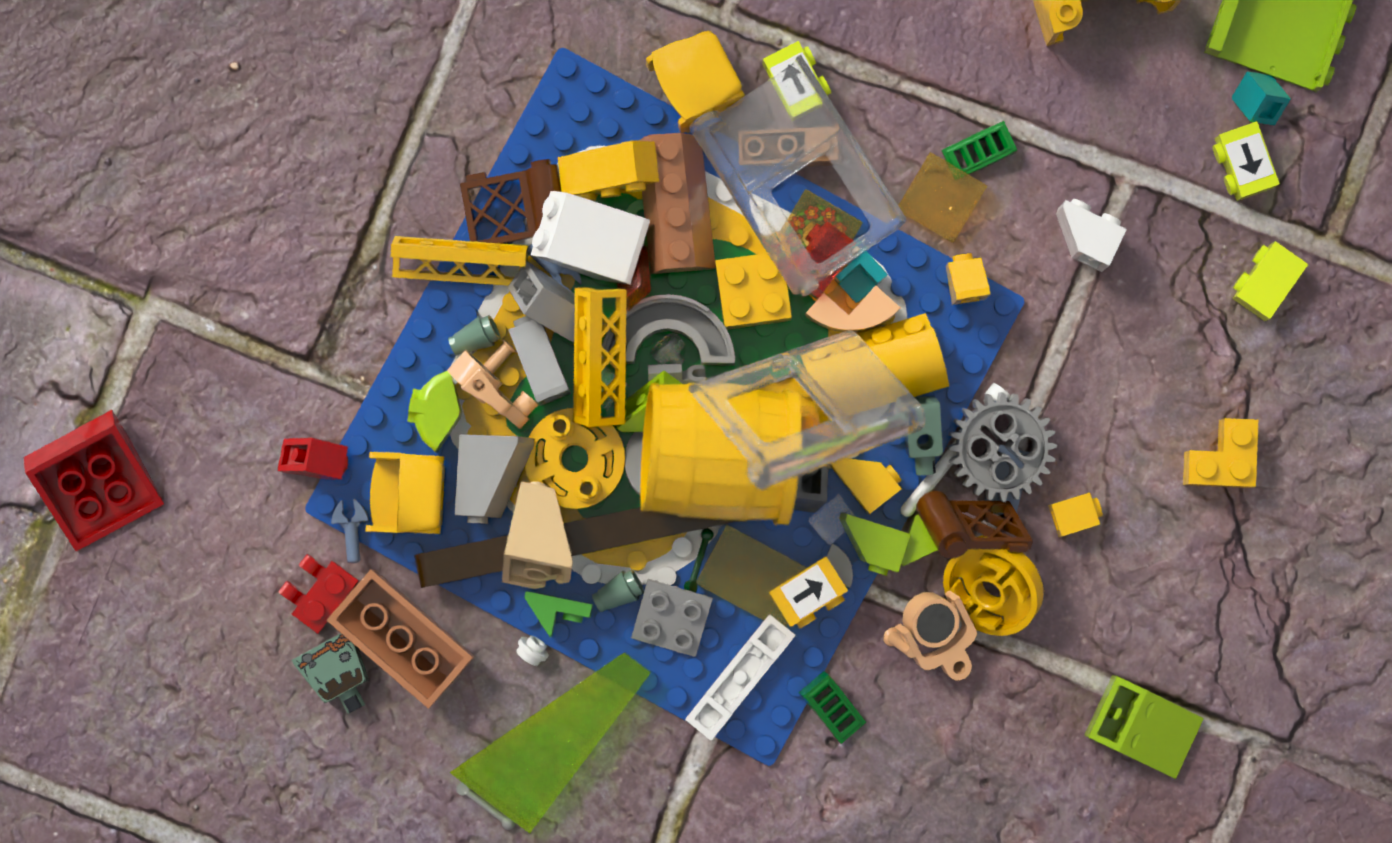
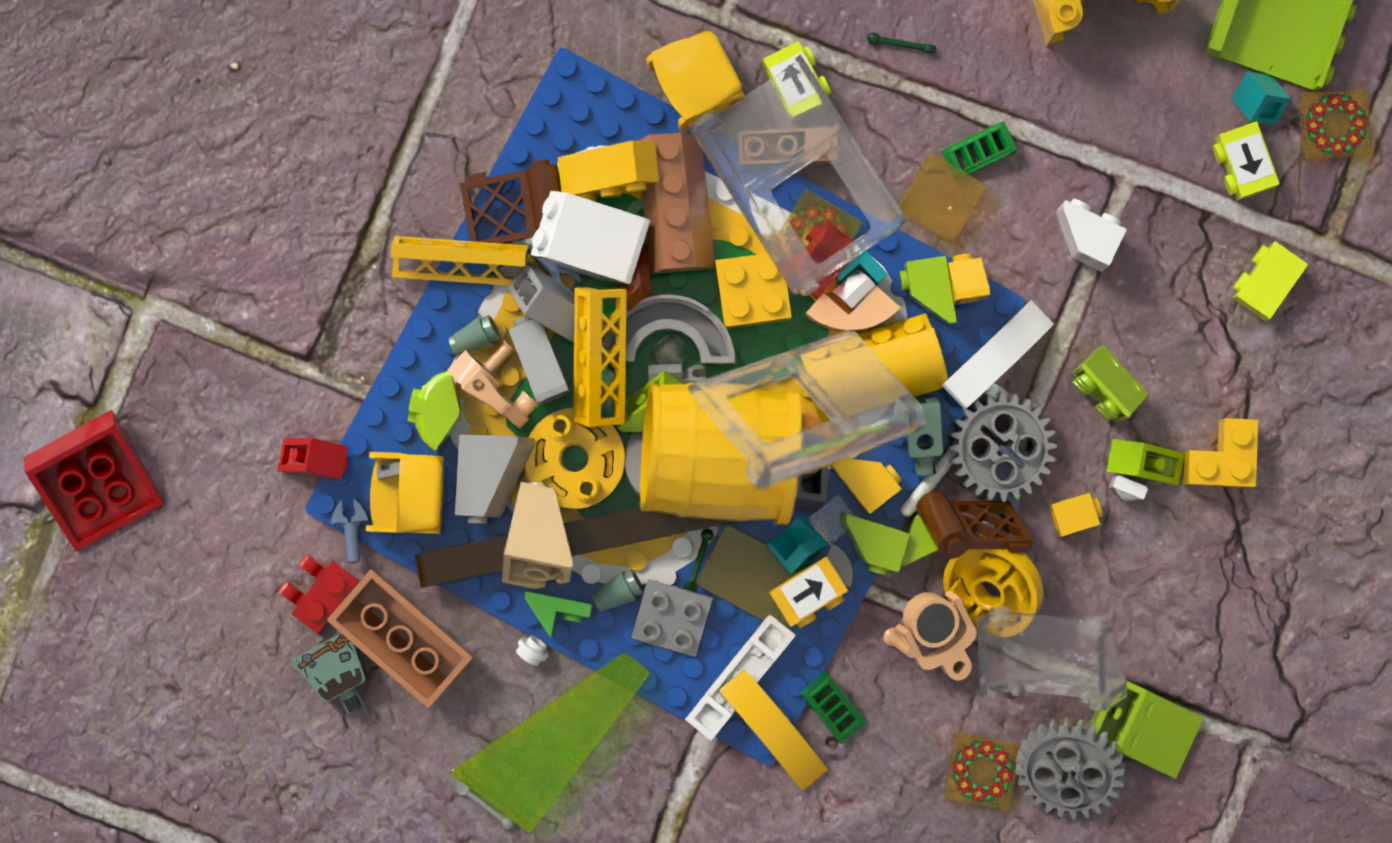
none -> light grey tile [376,461,400,480]
none -> yellow slope [719,669,828,792]
none -> teal panel [766,515,827,575]
none -> white tile [833,269,875,308]
none -> dark green hinge [867,32,936,53]
none -> lime slope [899,256,957,326]
none -> white slope [942,300,1054,410]
none -> tile [943,732,1021,811]
none -> clear windscreen [977,607,1127,711]
none -> light grey gear [1015,718,1126,819]
none -> lime slope [1071,345,1149,423]
none -> lime slope [1107,439,1185,486]
none -> white tile [1109,475,1148,501]
none -> tile [1299,89,1372,160]

